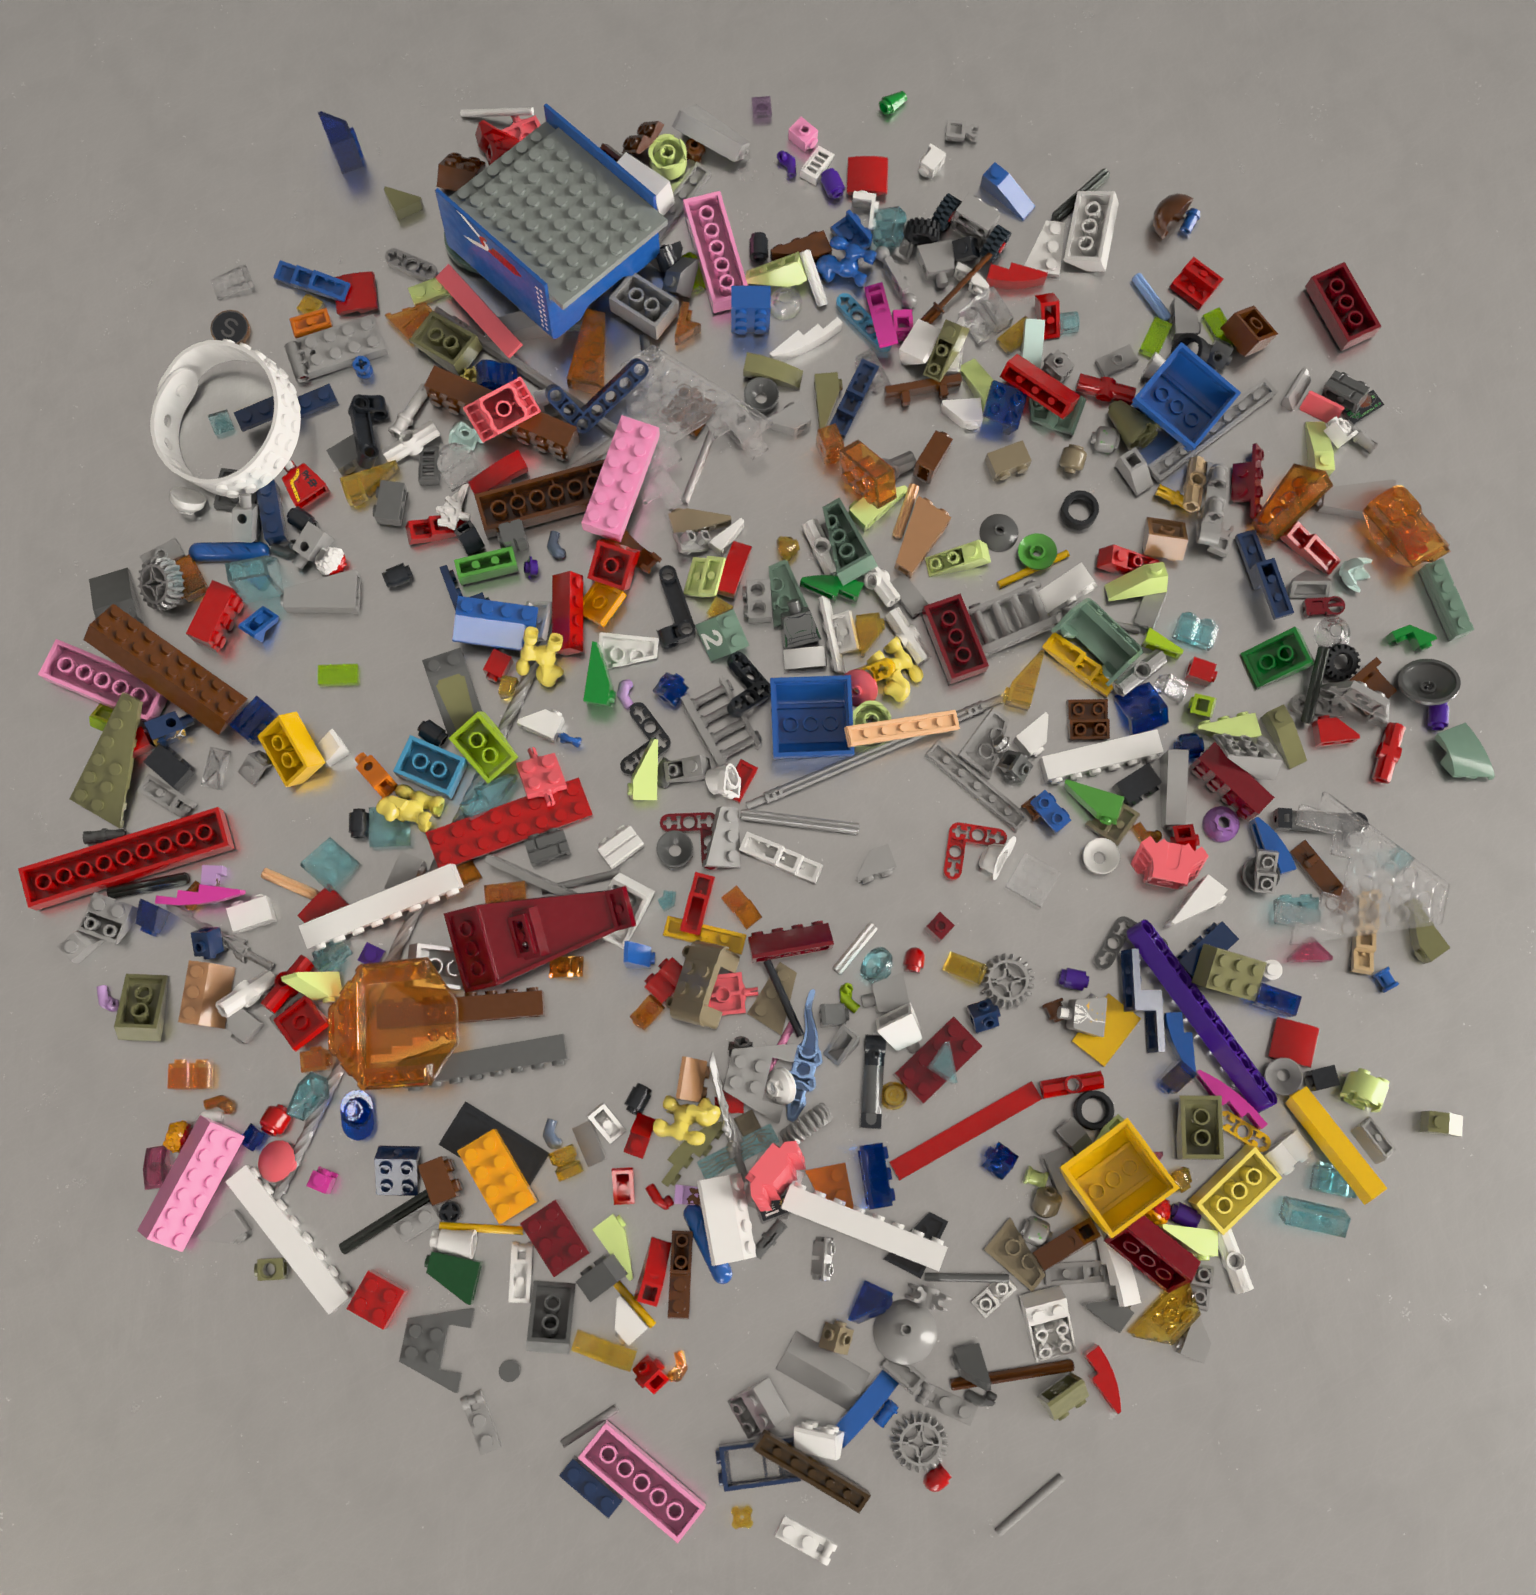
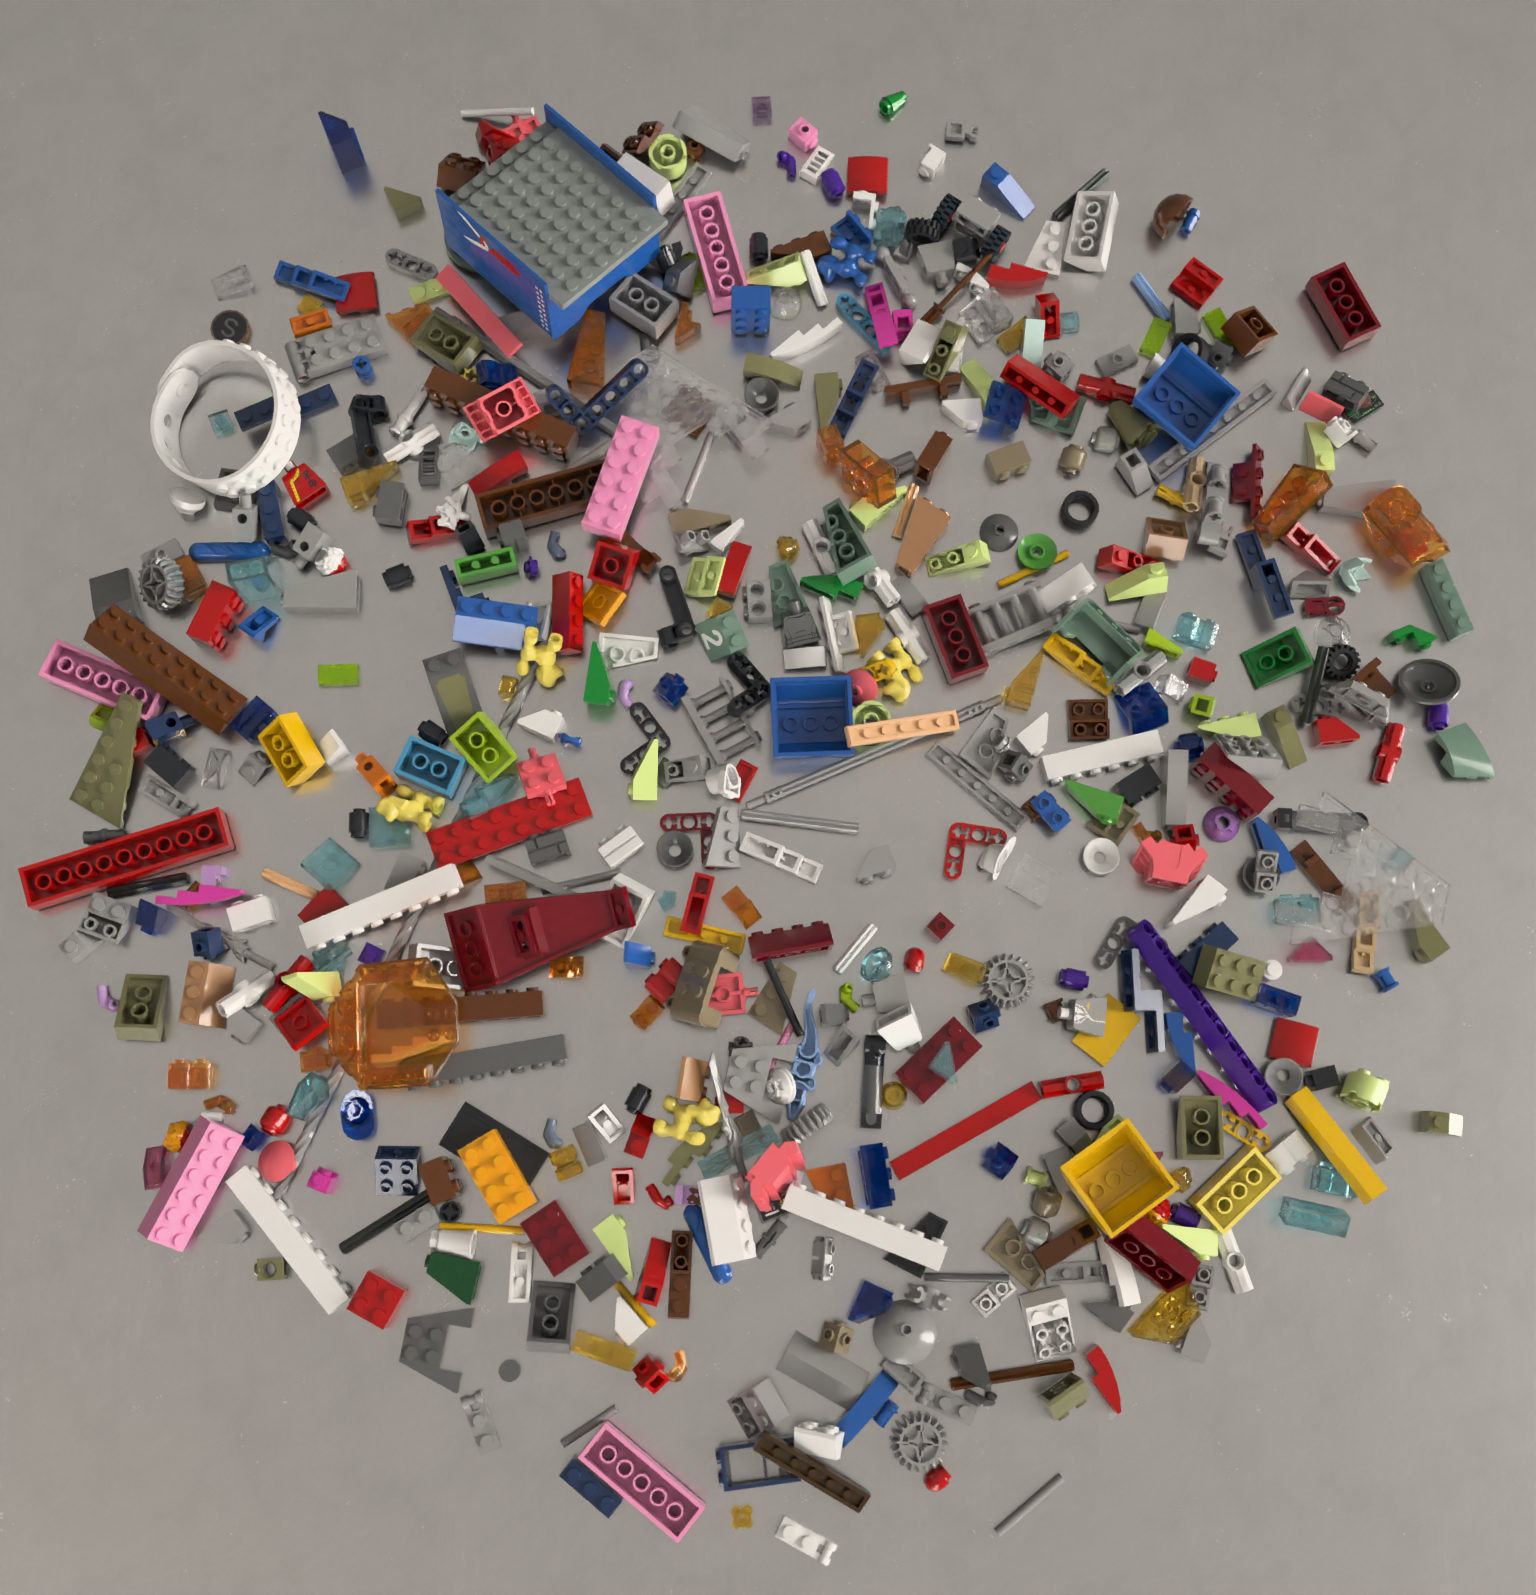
red brick [483,649,513,683] -> none

